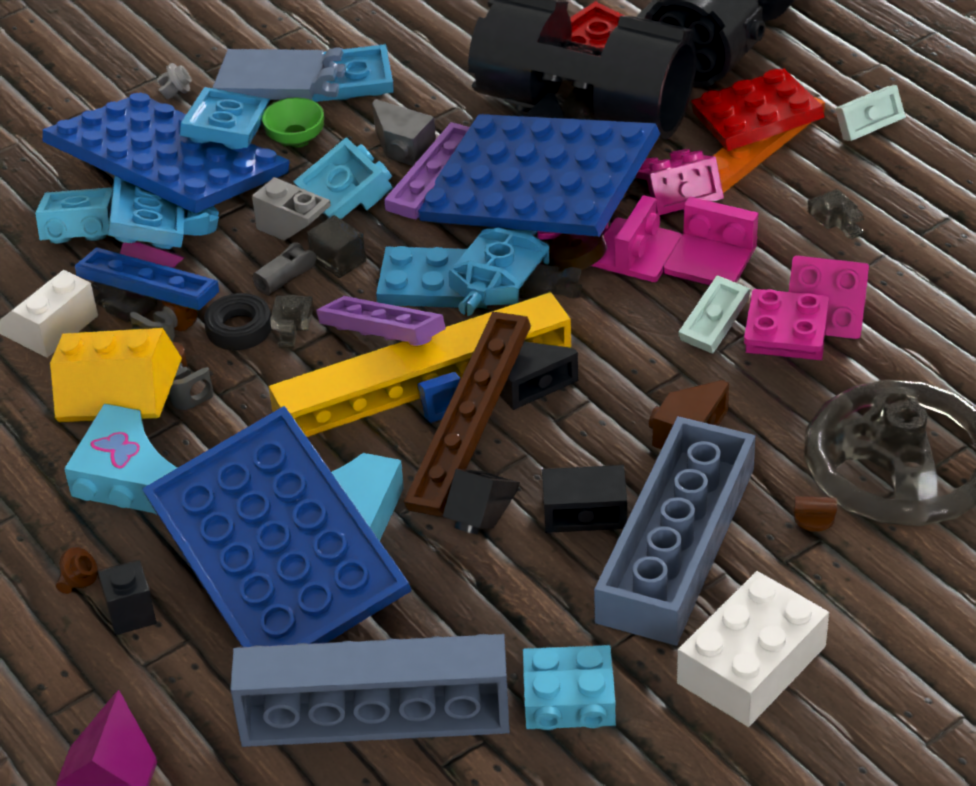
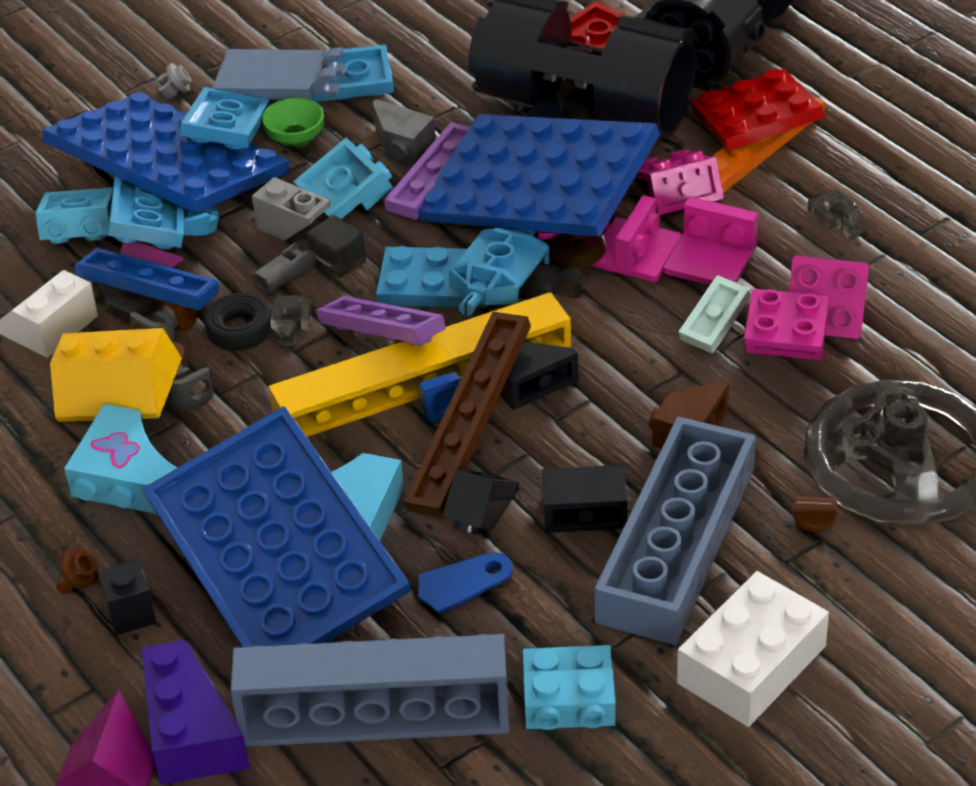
light aqua plate [835,85,905,141] -> none
none -> dark purple wedge [142,640,250,785]
none -> blue piece [418,553,513,615]

